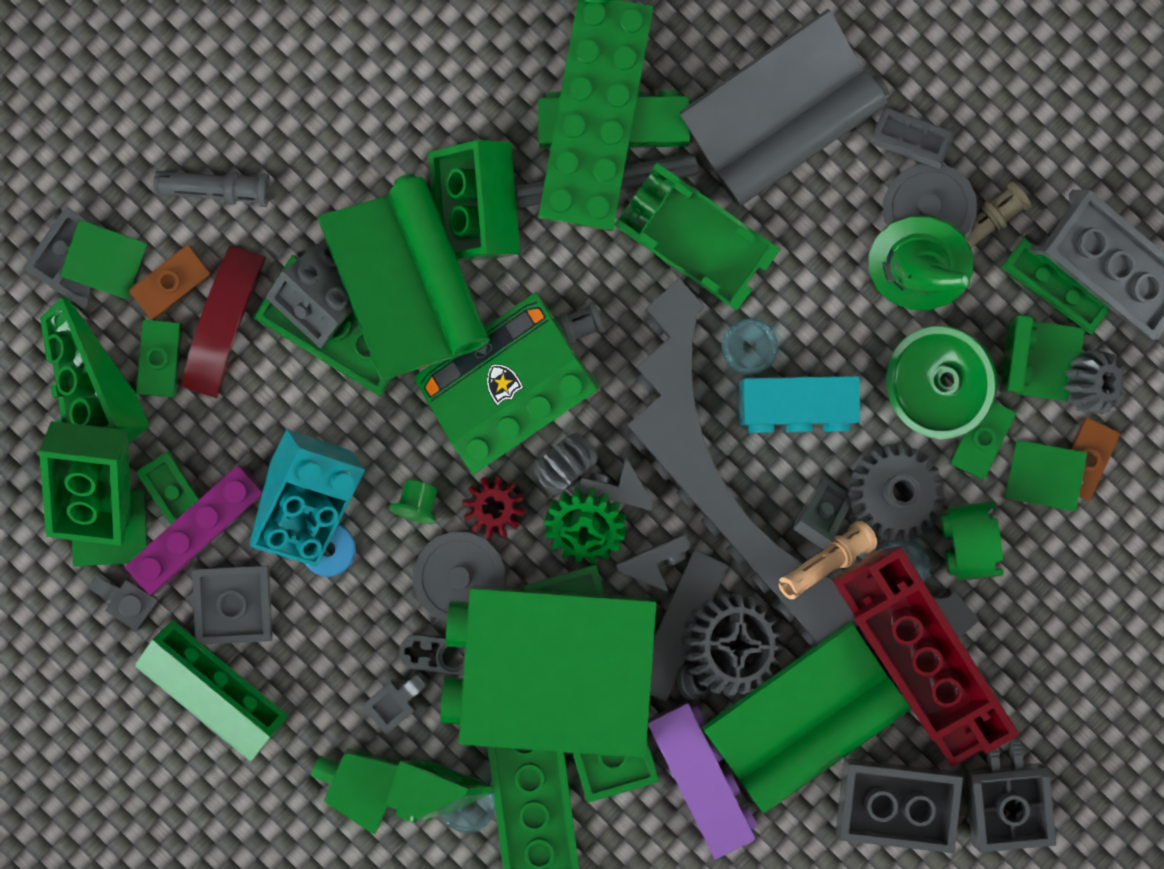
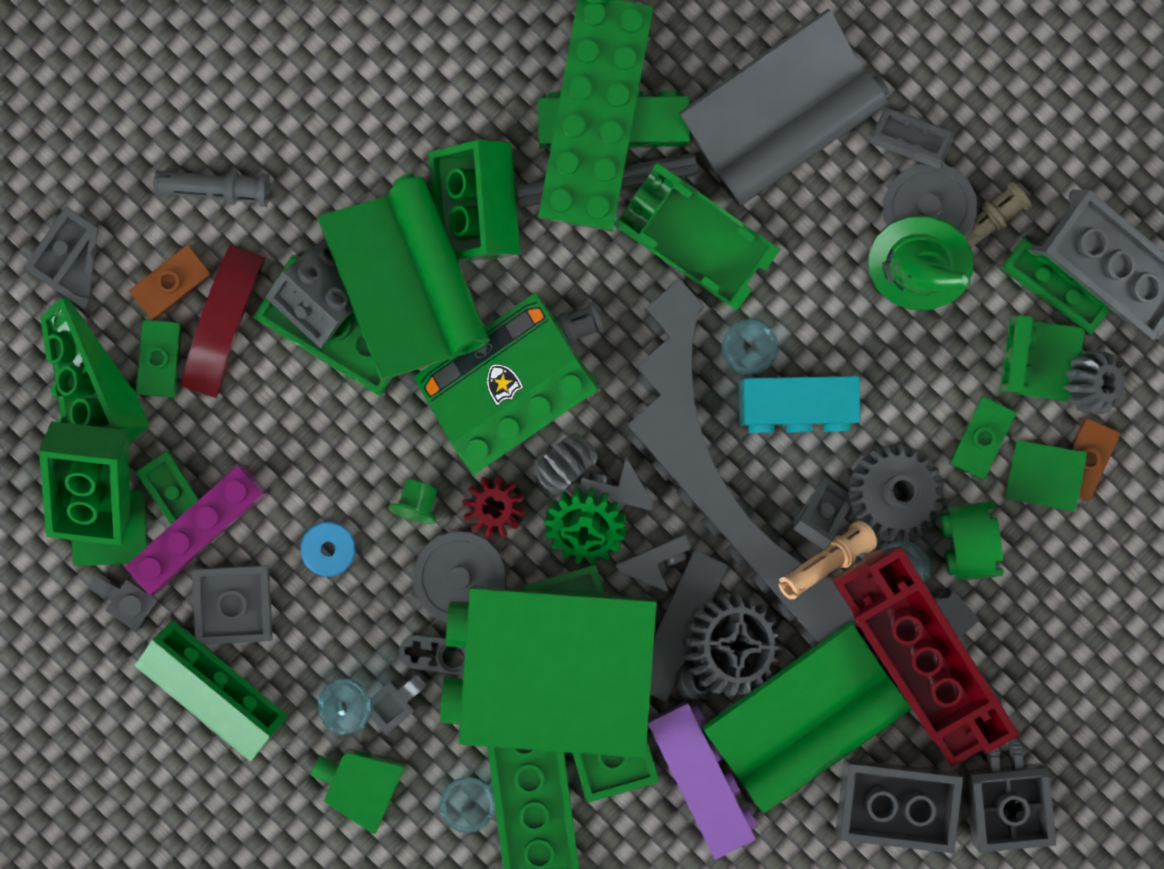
green window [59,219,147,300] -> none
teal slope [249,429,365,567] -> none
green slope [385,760,494,822] -> none
green dish [886,325,997,439] -> none
none -> clear light blue piece [318,678,371,736]

